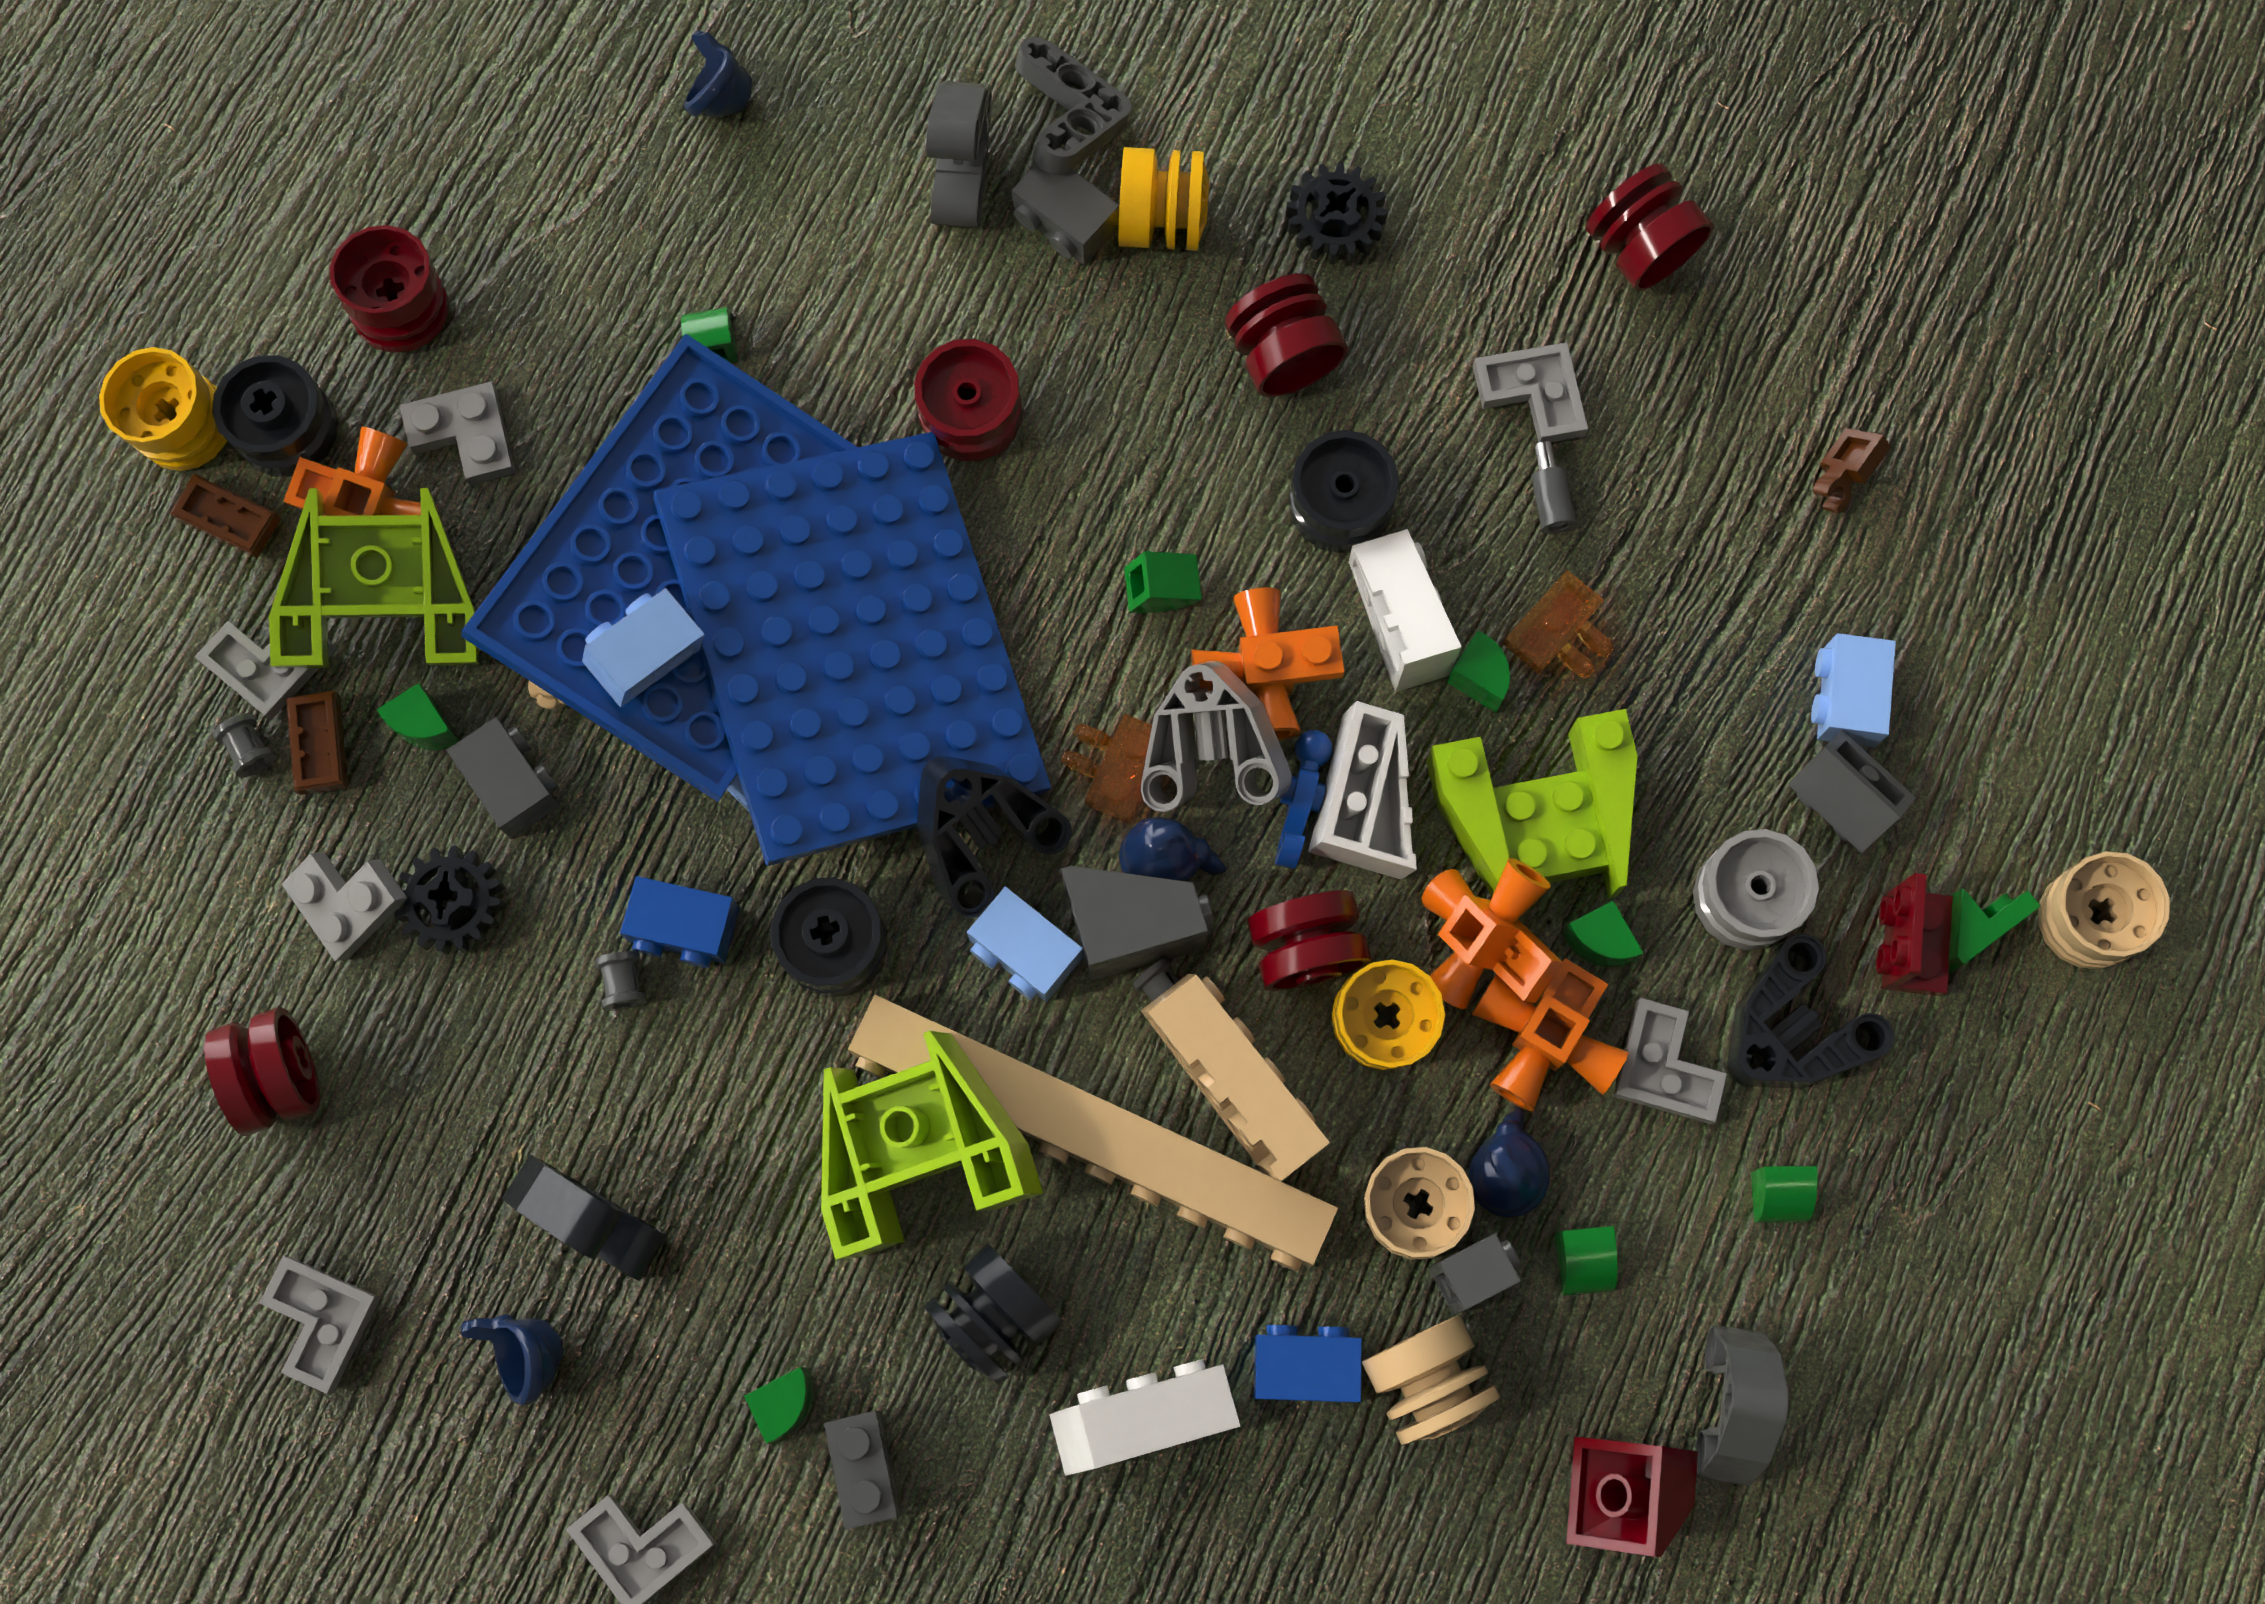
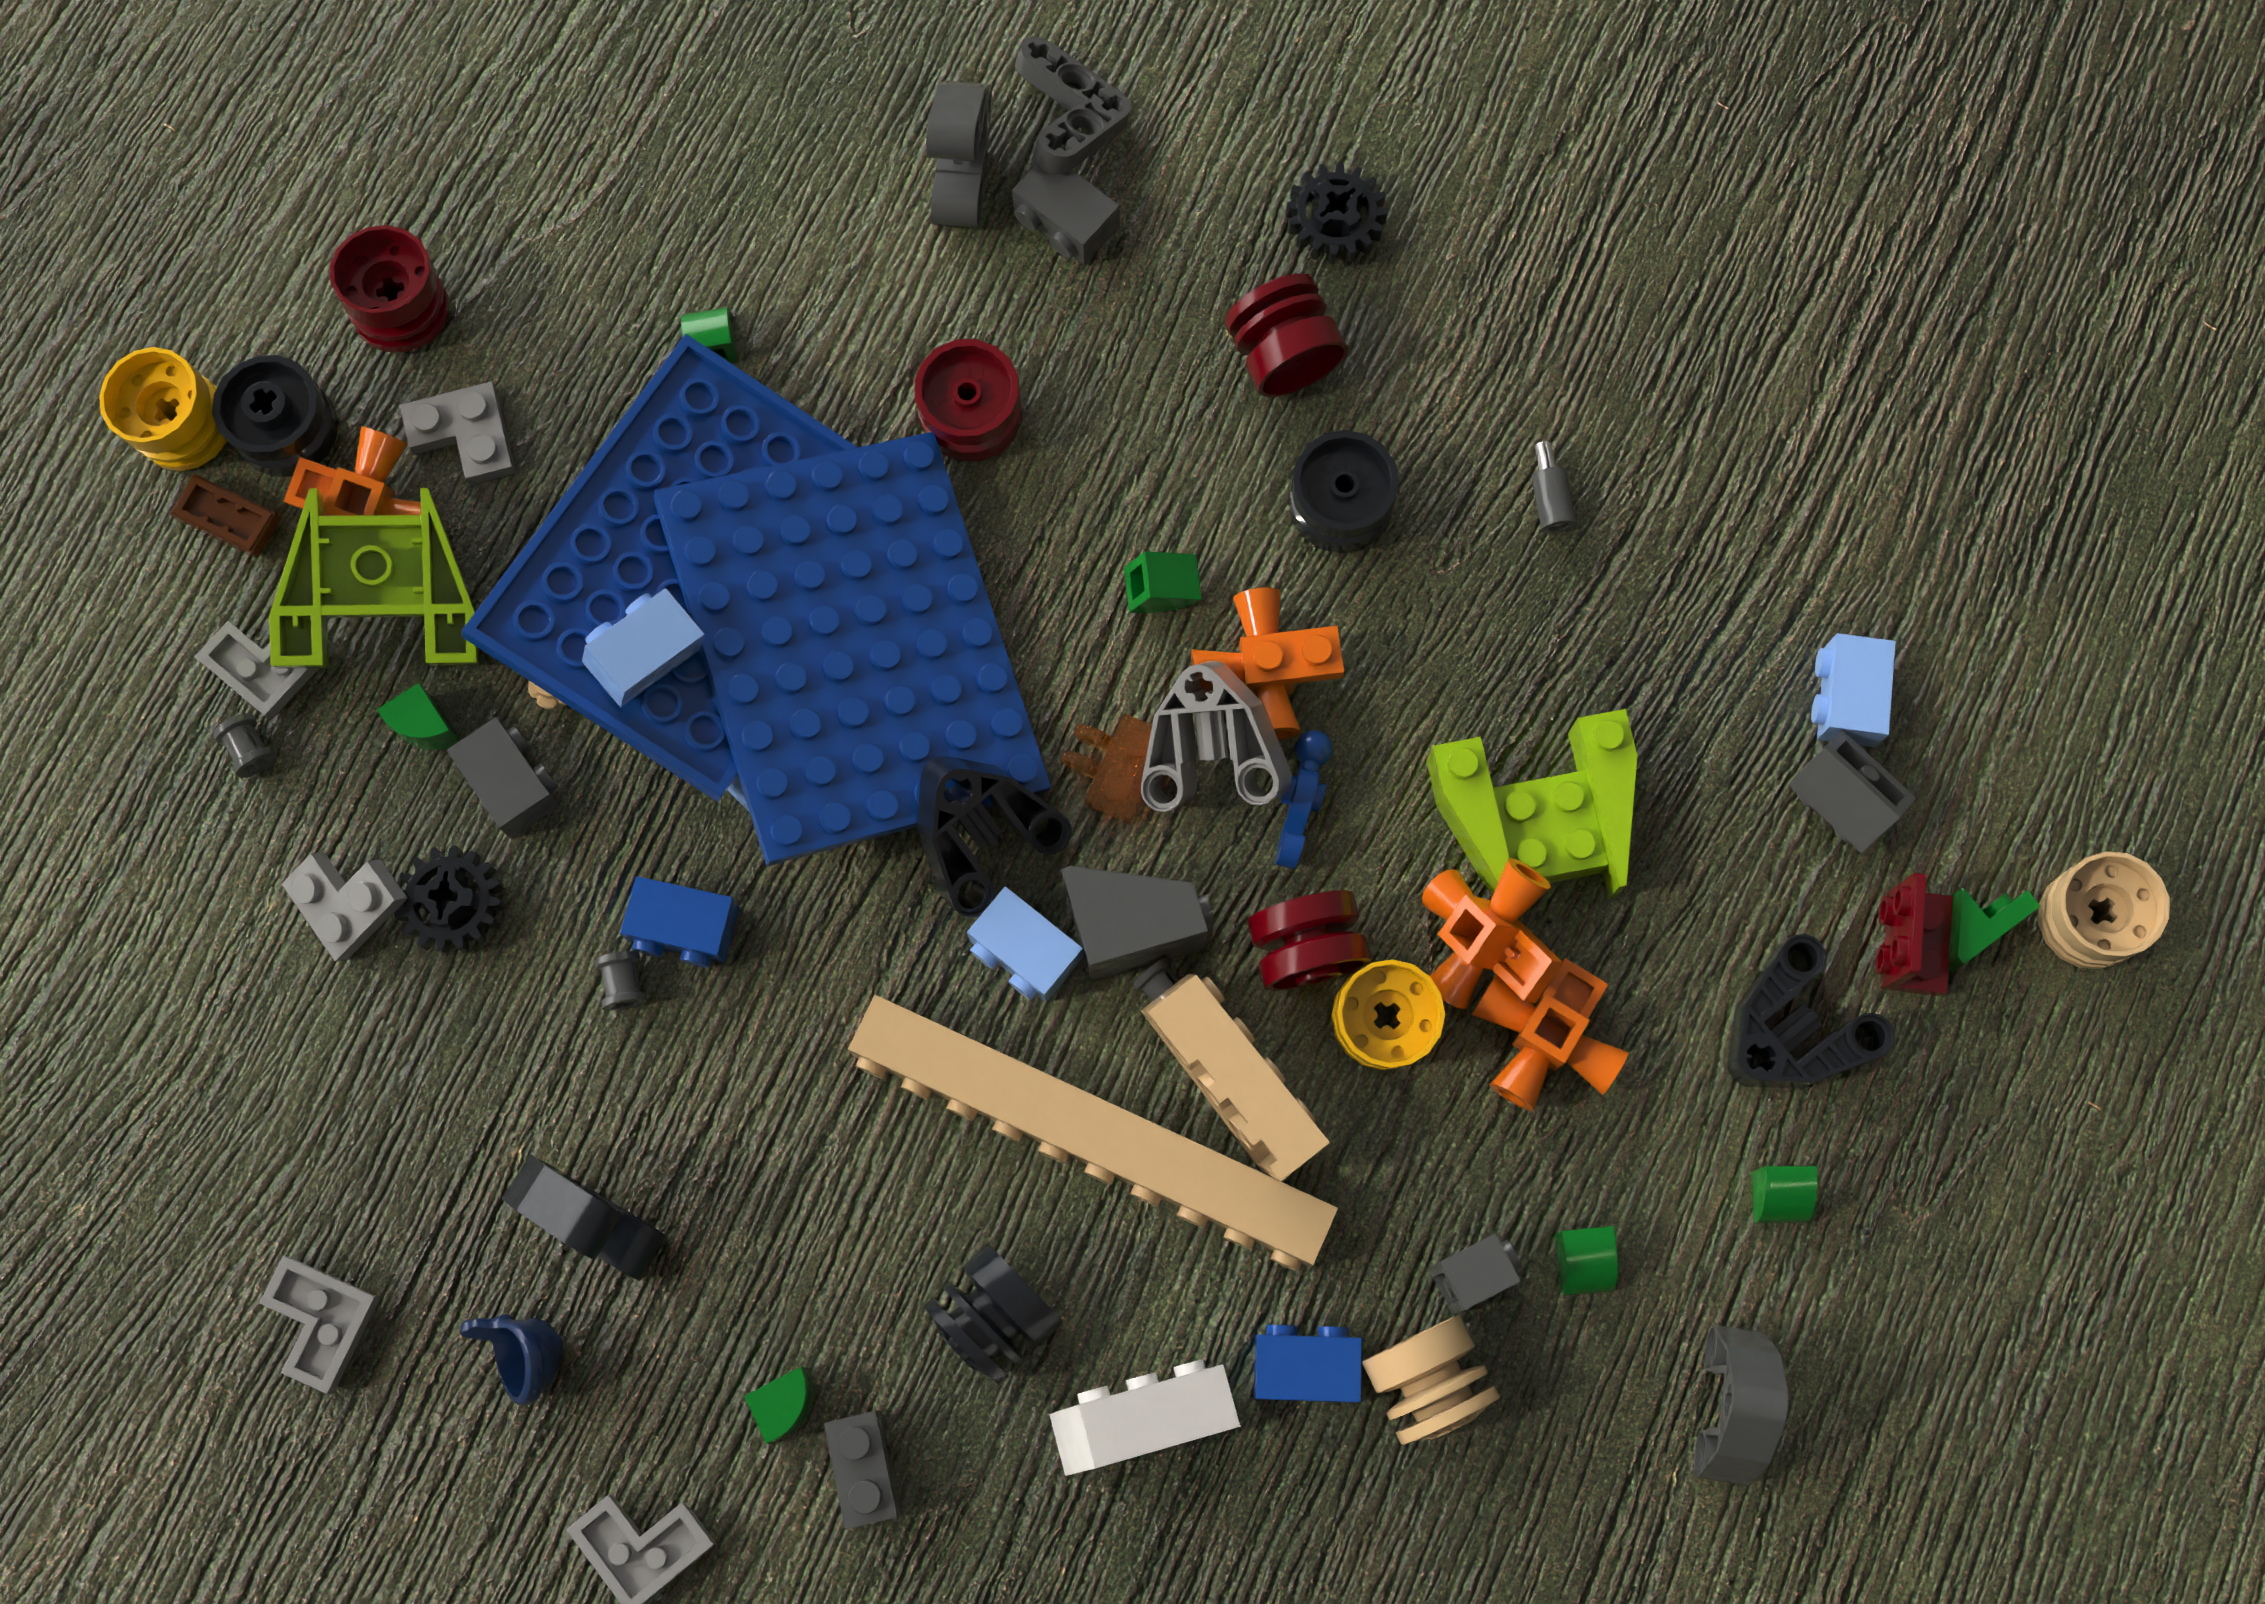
dark red wheel [204,1007,320,1136] -> none
reddish brown plate [286,691,348,795] -> none
dark blue hat [684,31,752,117] -> none
black wheel [771,877,888,998] -> none
lime wedge [821,1031,1043,1260] -> none
yellow wheel [1118,147,1210,251] -> none
dark blue hat [1119,817,1227,882] -> none
white wedge [1308,701,1417,880] -> none
white wedge [1349,529,1461,692] -> none
tan wheel [1364,1147,1475,1260] -> none
green brick [1447,630,1510,713] -> none
dark blue hat [1469,1107,1550,1218] -> none
light grey plate [1473,342,1588,444] -> none
clear orange hinge [1503,570,1614,678] -> none
green brick [1561,901,1643,967] -> none
dark red slope [1566,1437,1698,1557] -> none
dark red wheel [1585,163,1715,292] -> none
light grey plate [1613,998,1727,1124] -> none
light grey wheel [1693,829,1819,950] -> none
reddish brown plate [1812,428,1891,513] -> none

